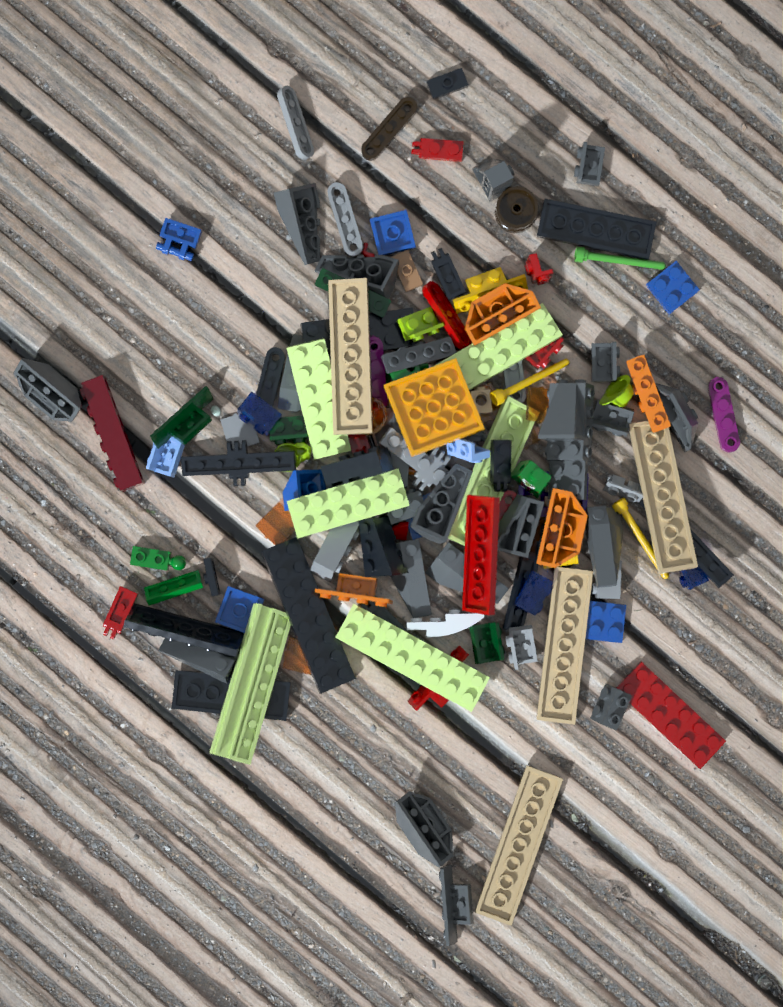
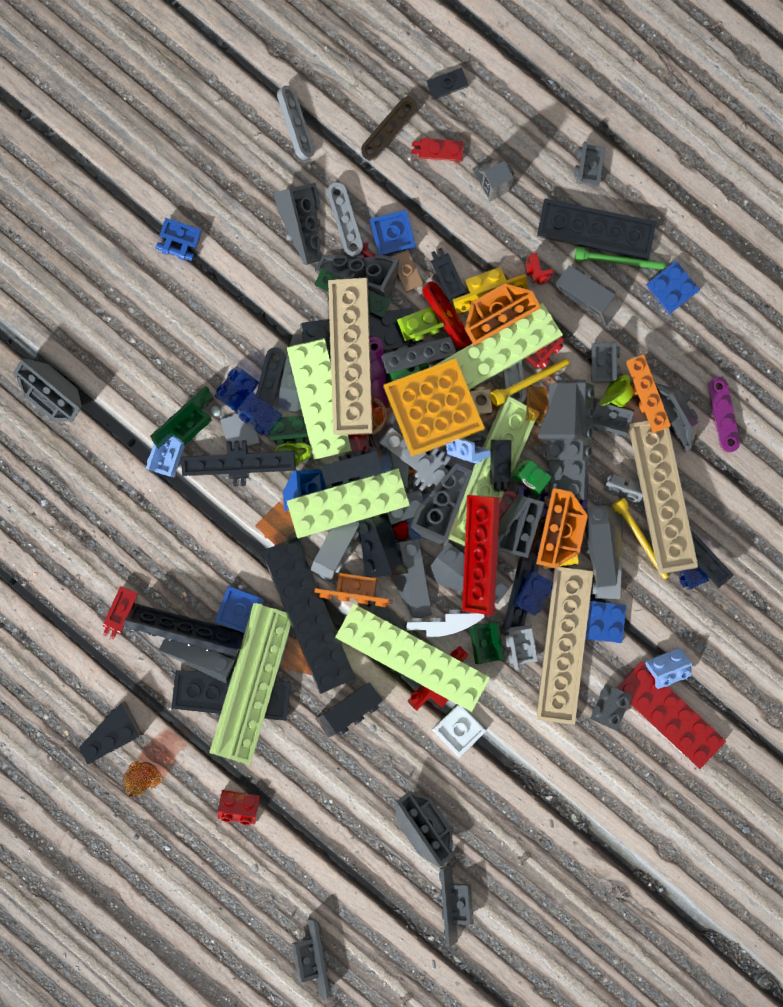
dark red brick [80,375,145,492] -> none
green plate [130,546,186,571] -> none
green plate [144,570,203,606] -> none
black plate [203,558,221,597] -> none
tan plate [475,765,563,926] -> none
dark brown wheel [495,186,538,234] -> none
none -> black wedge [79,701,143,764]
none -> clear orange cylinder [123,761,163,798]
none -> clear blue bracket [214,366,259,413]
none -> red bracket [217,790,260,825]
none -> dark grey bracket [292,918,331,998]
none -> black wedge [315,682,383,738]
none -> white tile [432,705,487,757]
none -> dark grey wedge [556,265,620,326]
none -> light blue bracket [646,648,692,689]

